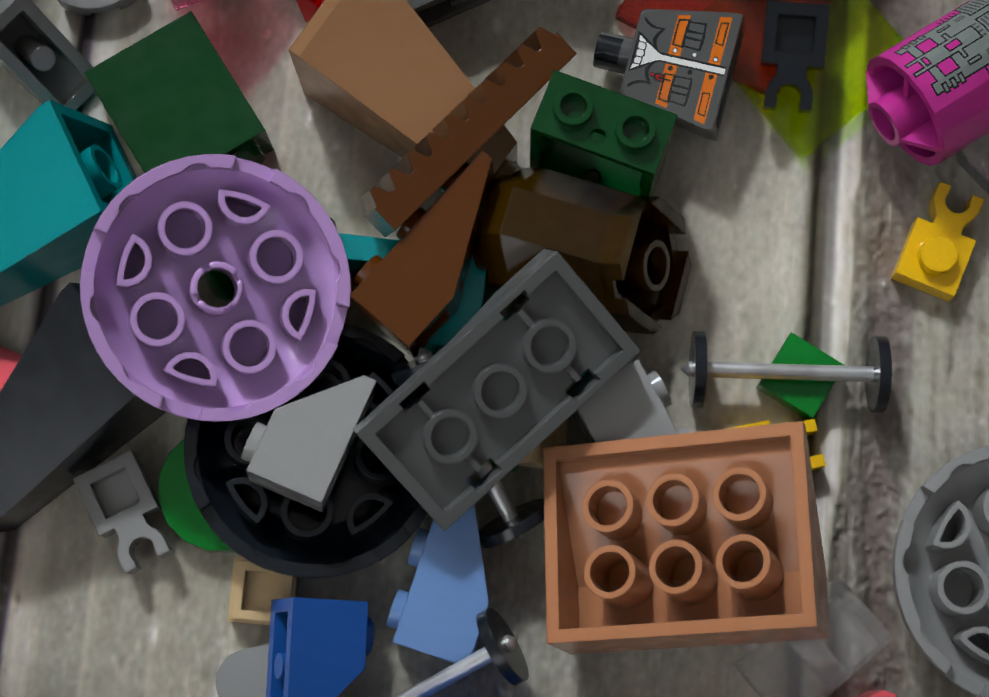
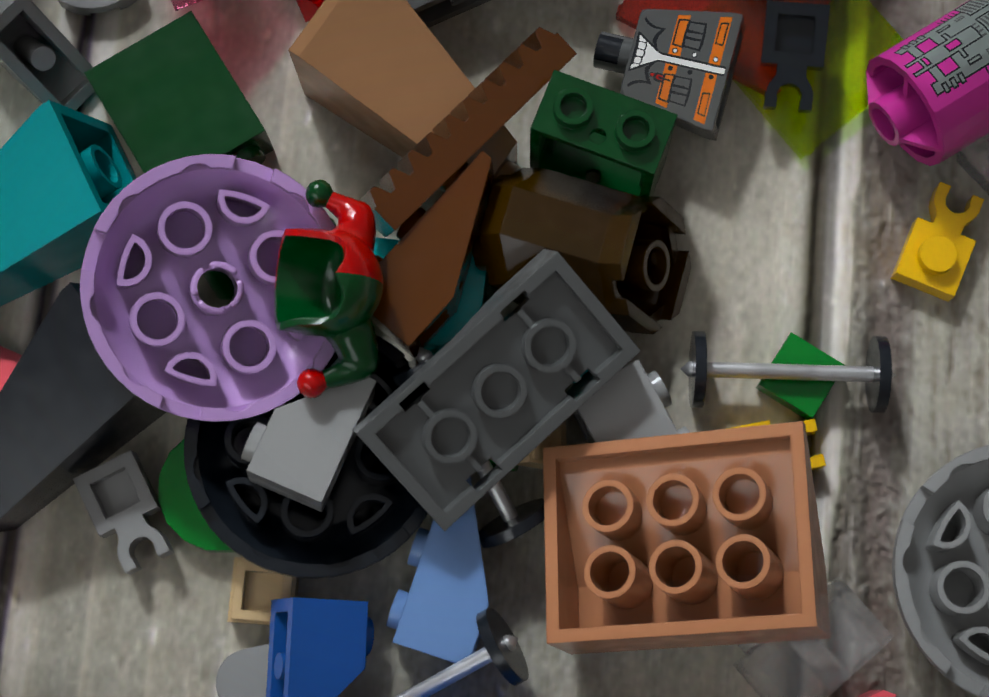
none -> dark green piece [274,180,383,399]

